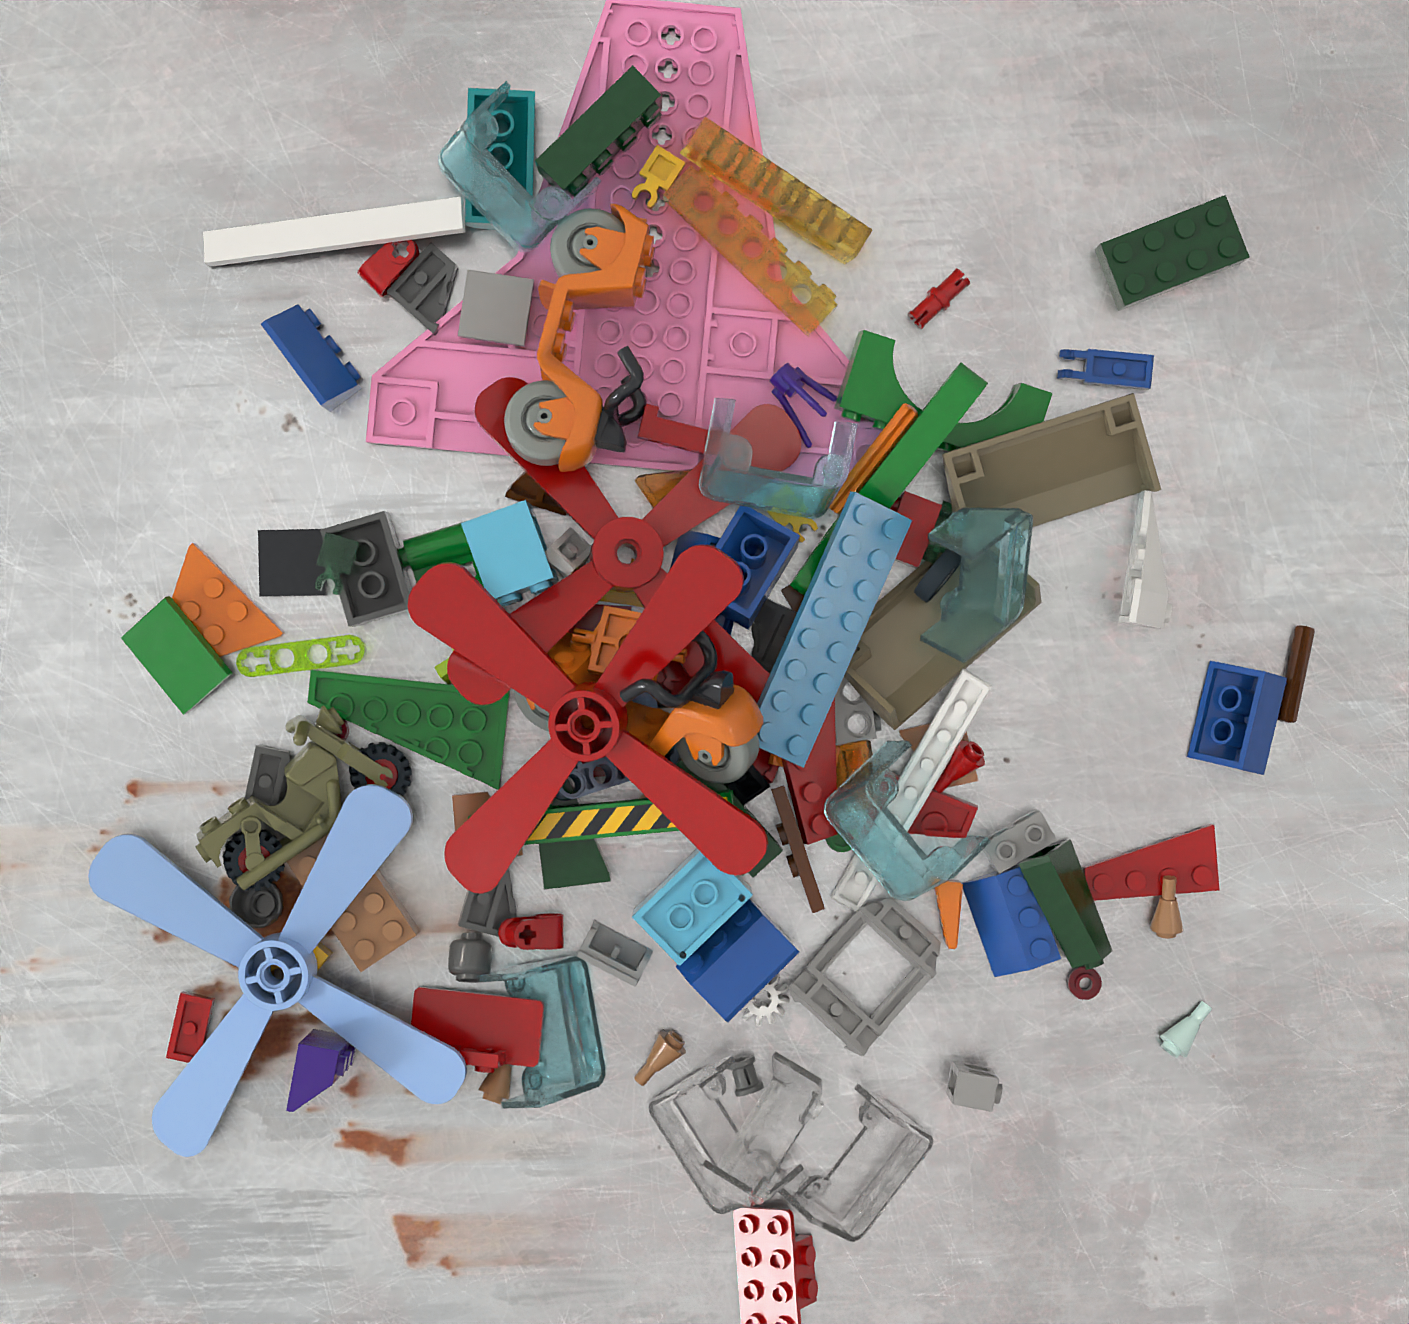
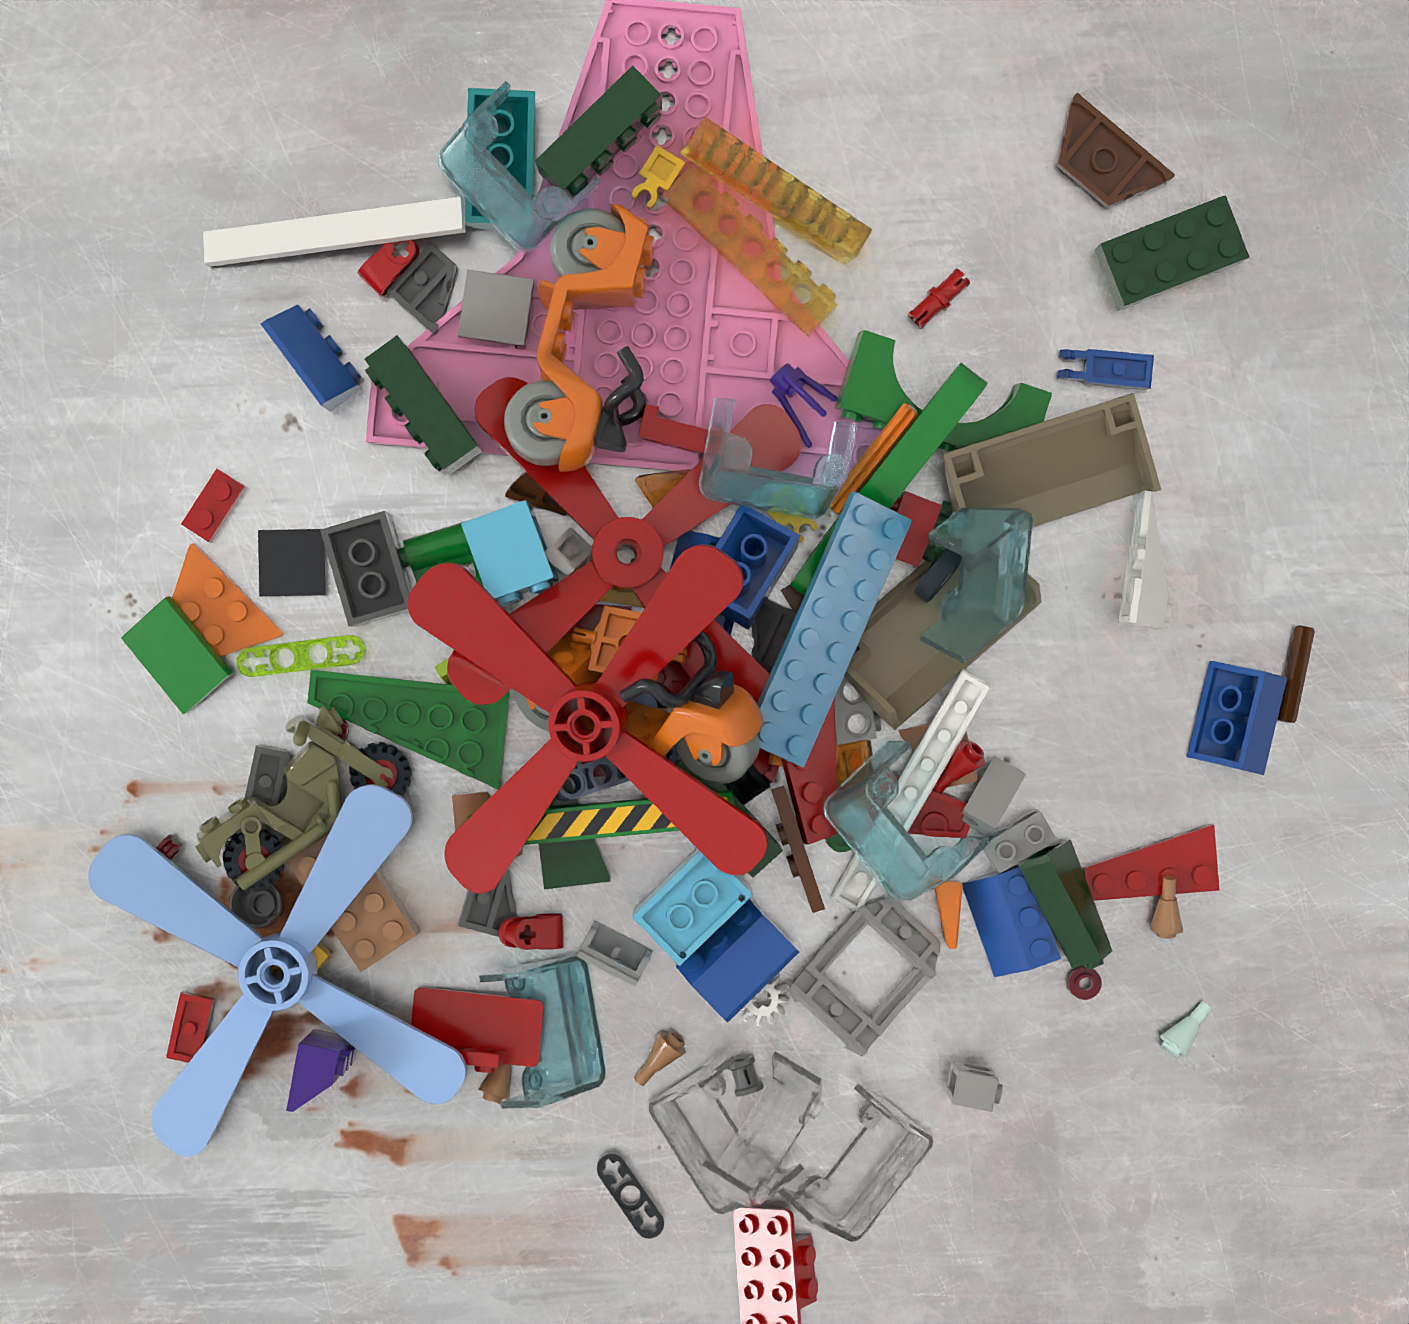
clear green plate [315,532,360,595] -> none
dark grey head [448,933,492,983] -> none
none -> dark red bush [156,834,183,860]
none -> red plate [181,468,246,543]
none -> dark green brick [364,335,482,474]
none -> black beam [597,1151,664,1239]
none -> light grey hinge [962,756,1026,838]
none -> reddish brown wing [1056,93,1175,208]

